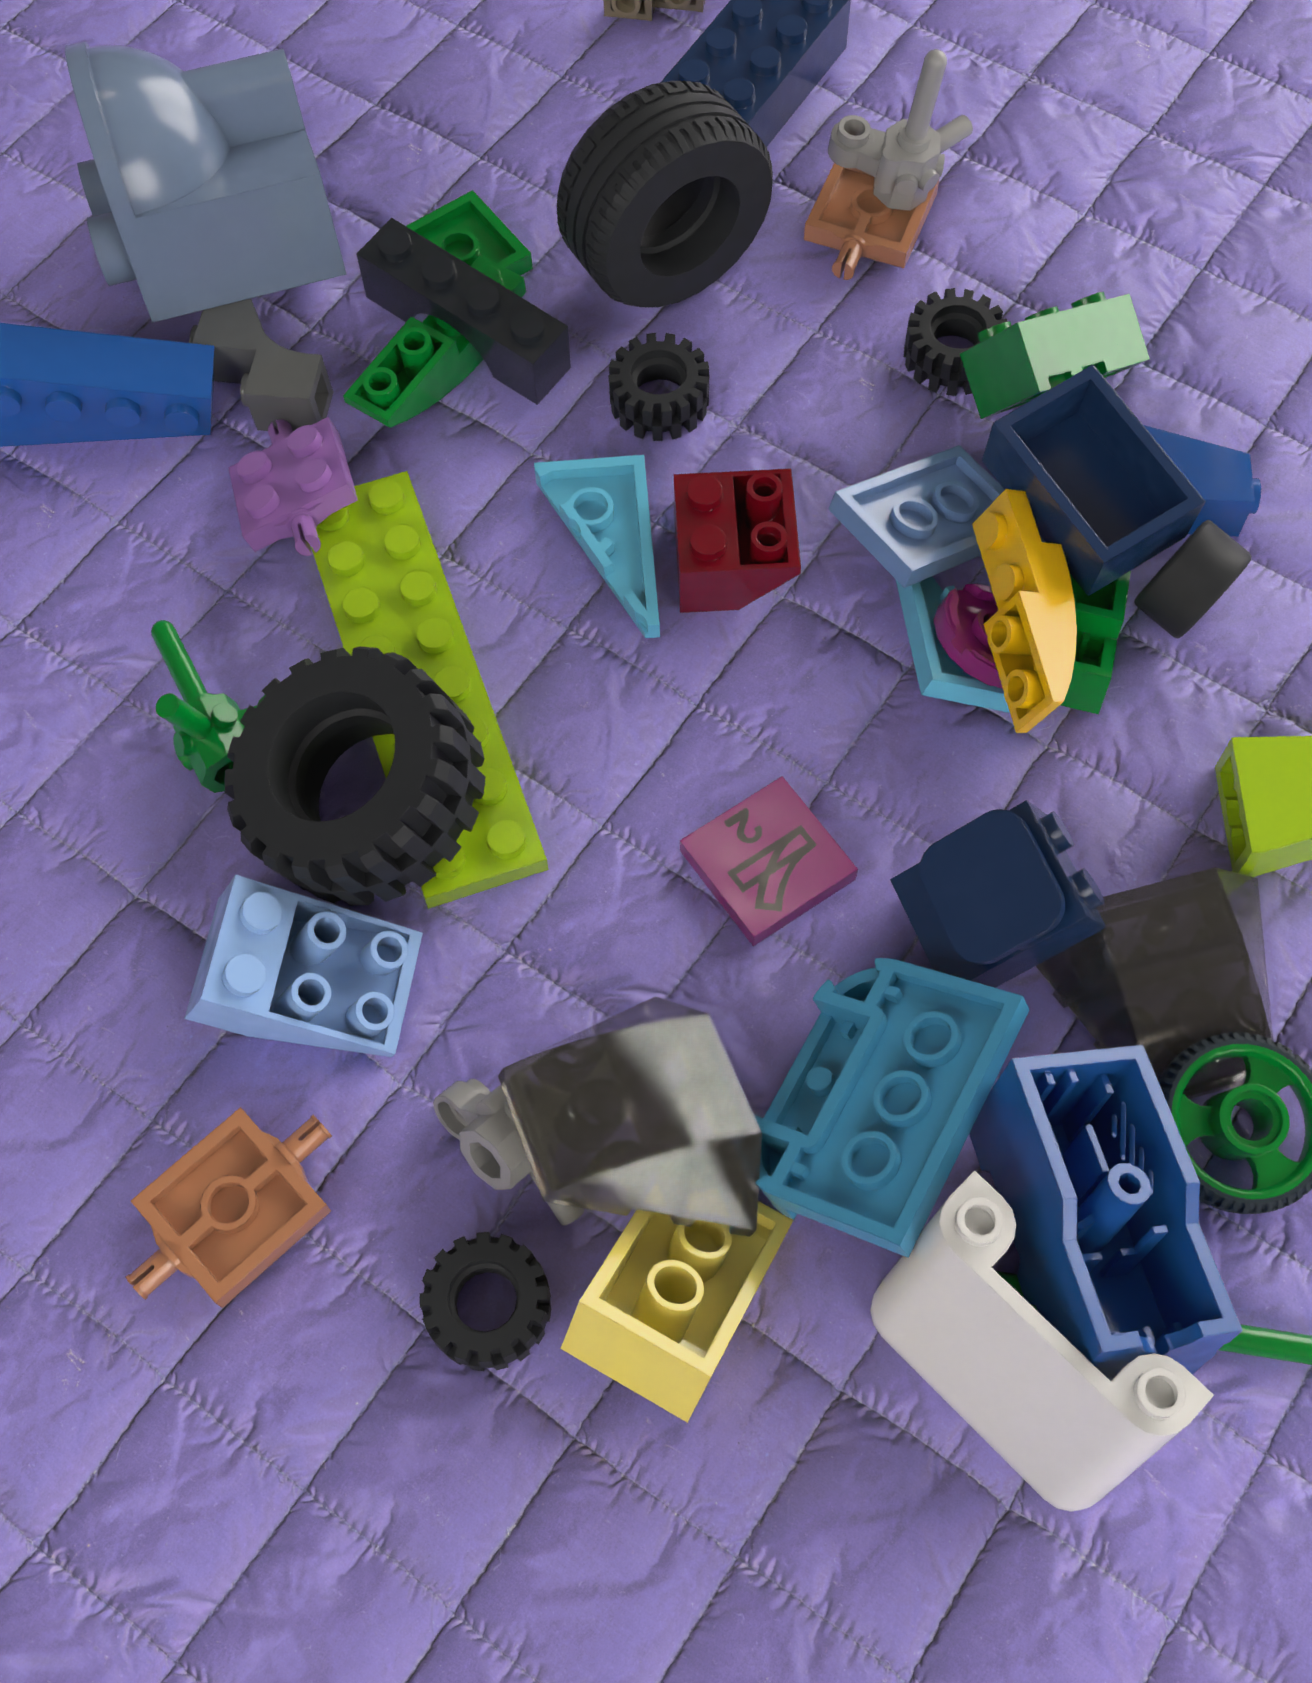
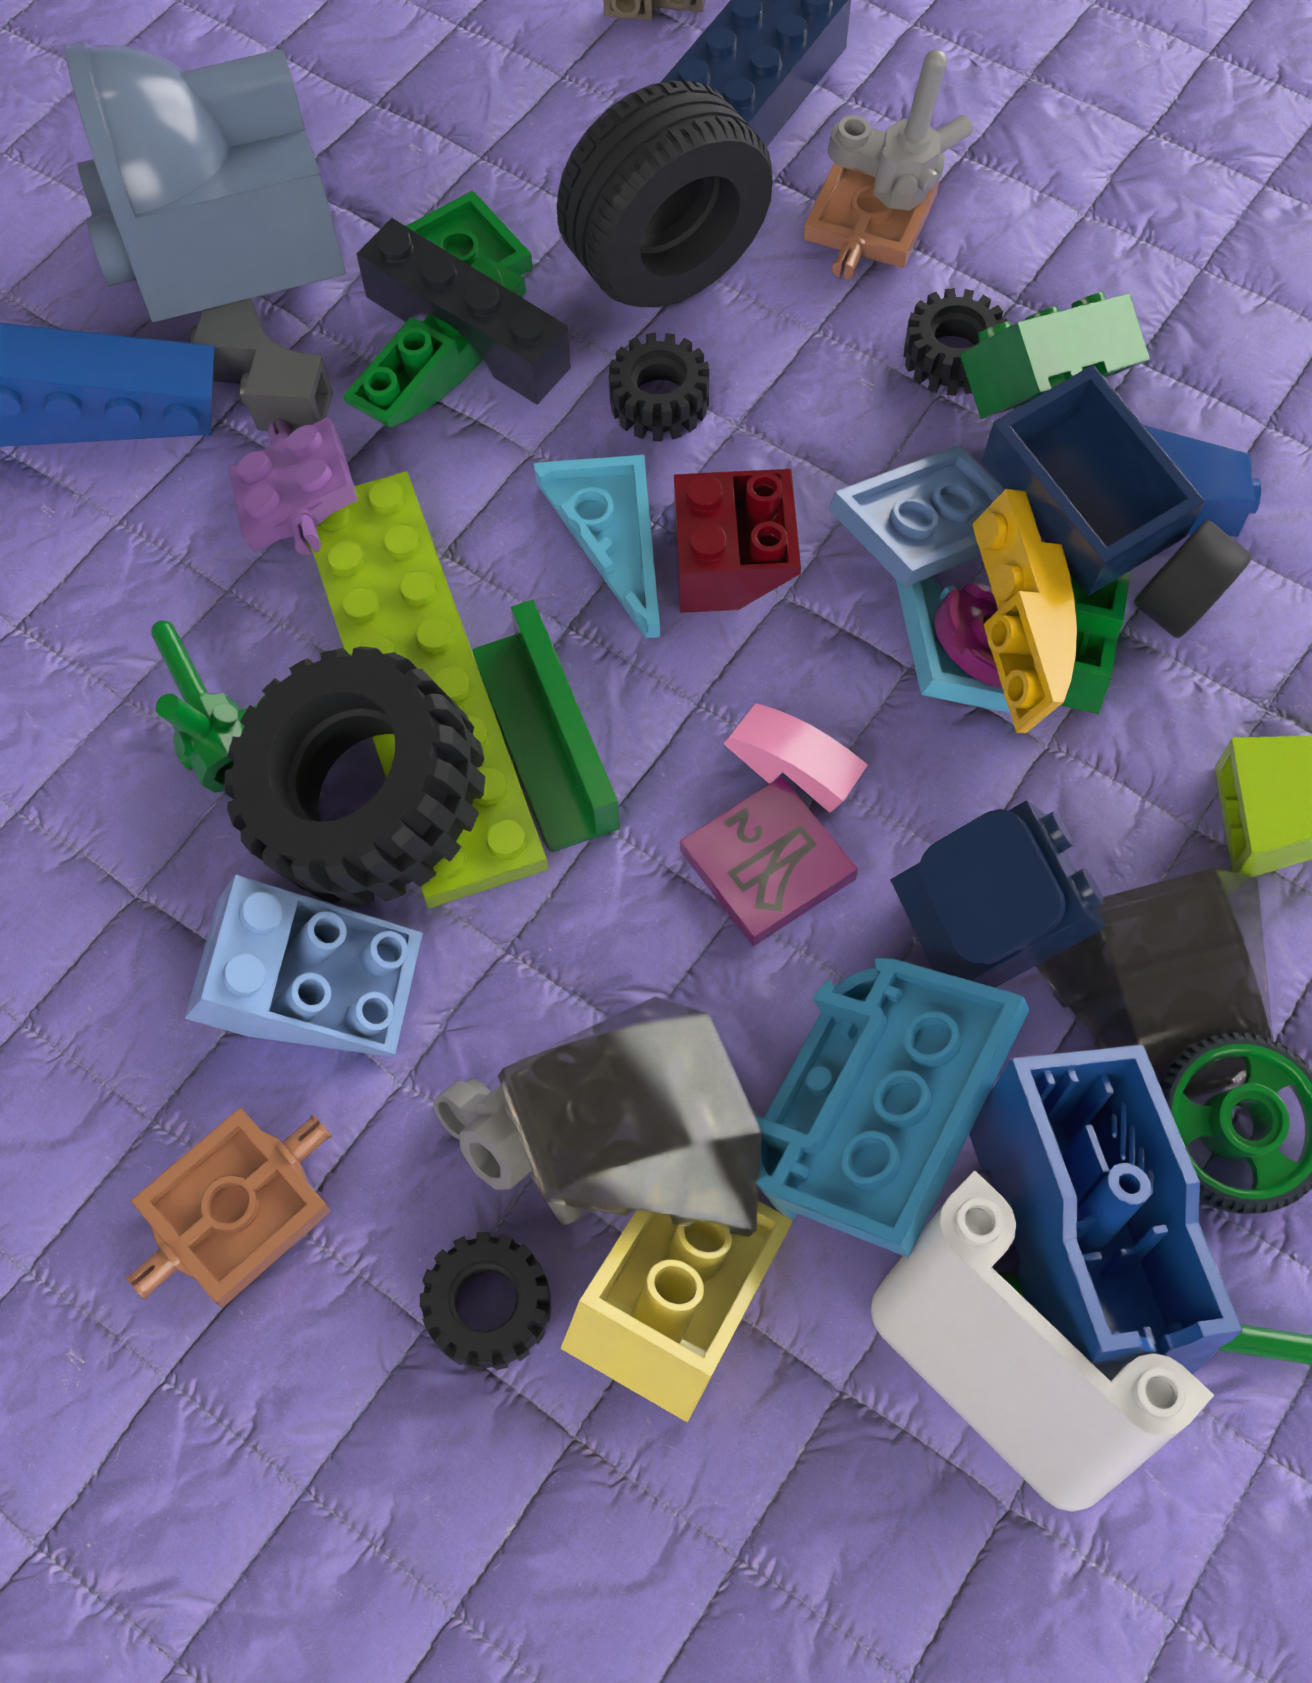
none -> green panel [472,599,620,852]
none -> bright pink slope [723,703,868,813]

